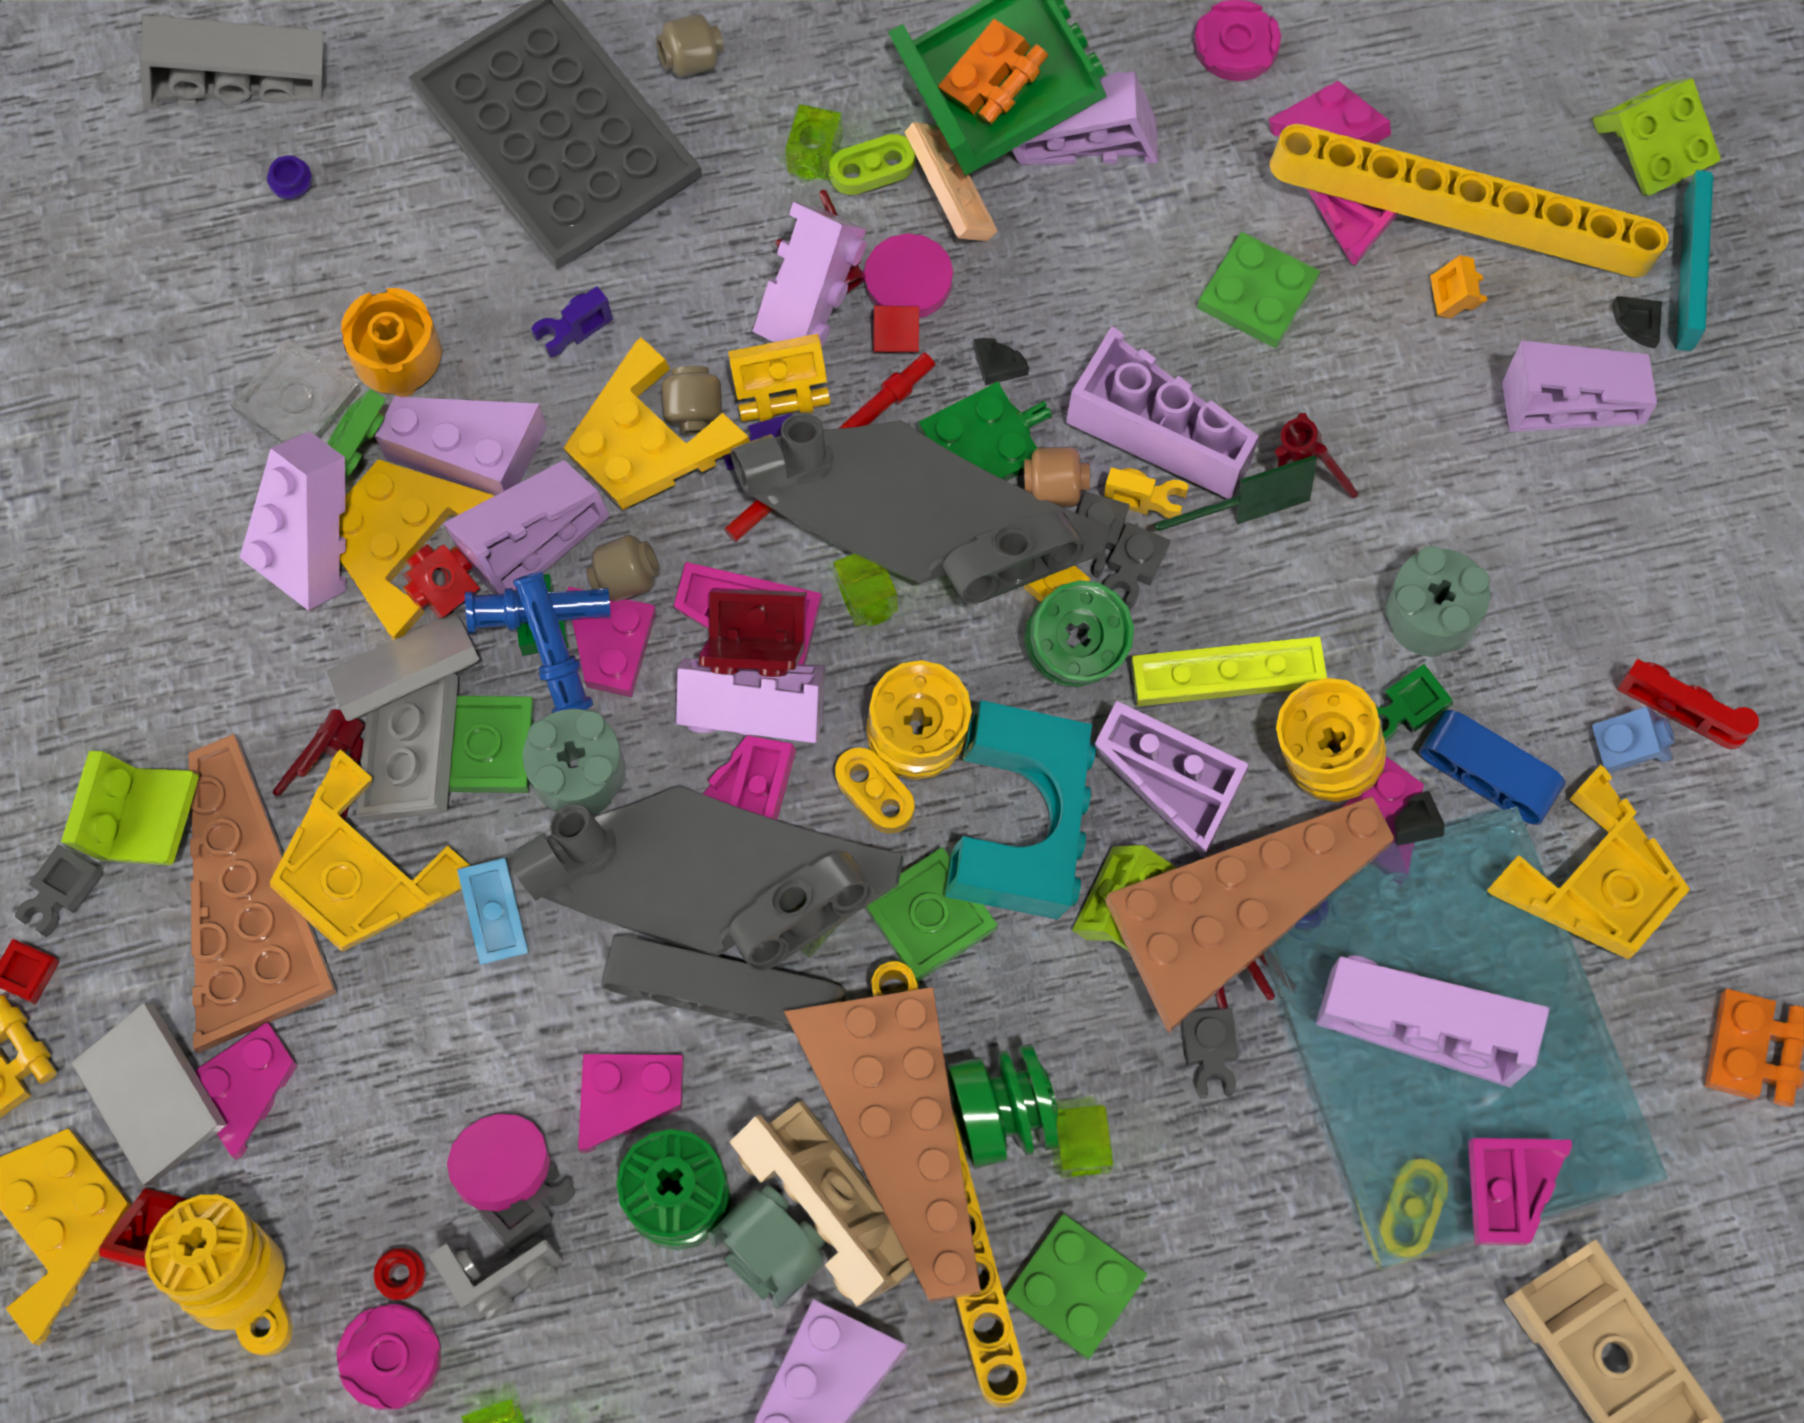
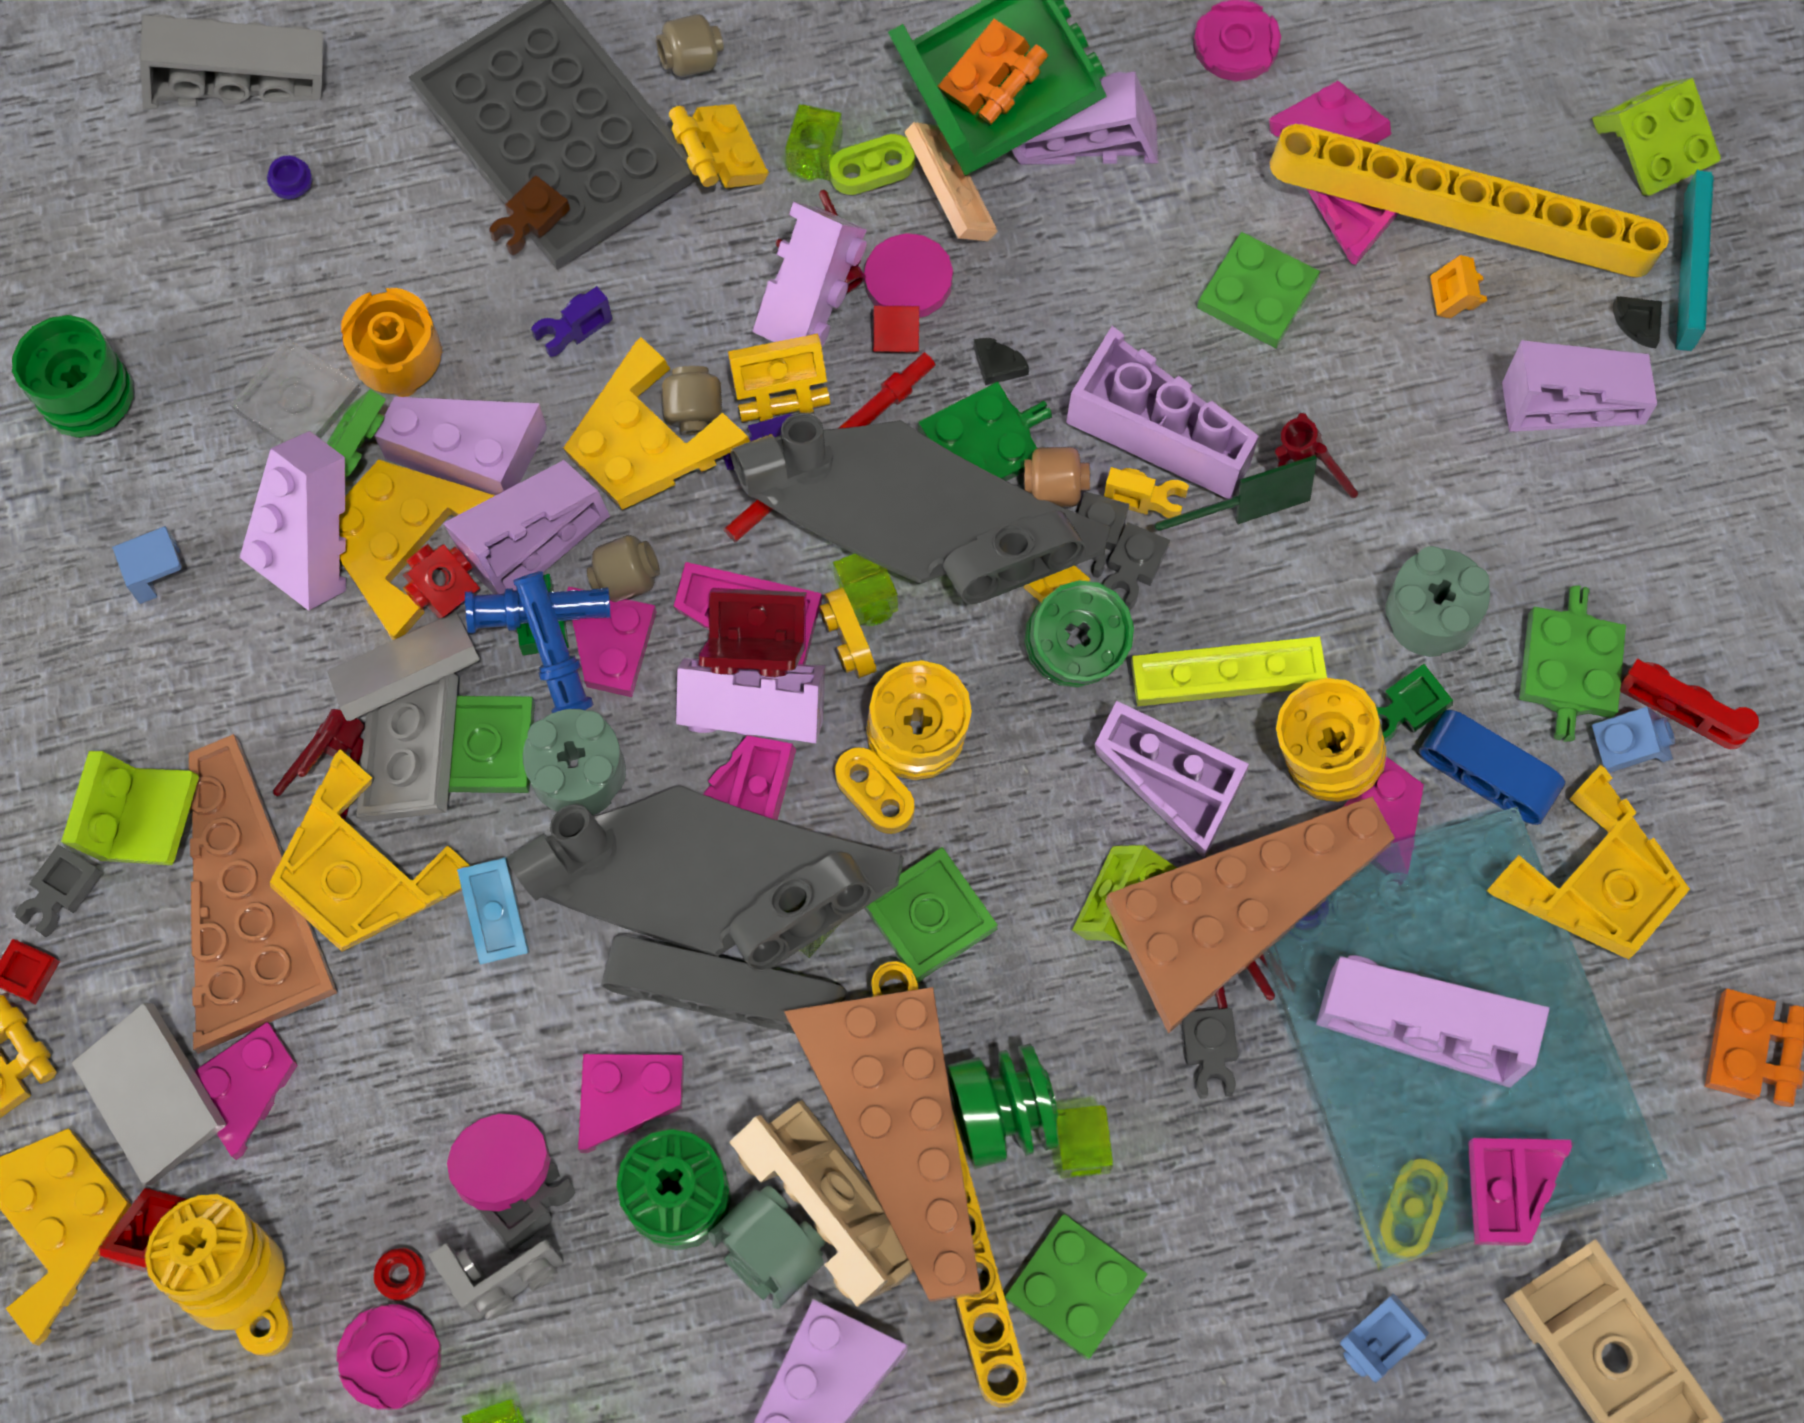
teal arch [945,700,1096,920] -> none
pearl dark grey tile [1395,791,1445,846] -> none
none -> green wheel [12,315,133,438]
none -> medium blue panel [112,526,182,604]
none -> reddish brown plate [489,175,570,255]
none -> yellow plate [669,104,769,188]
none -> yellow plate [819,587,877,679]
none -> medium blue bracket [1340,1293,1429,1383]
none -> bright green plate [1519,585,1626,742]

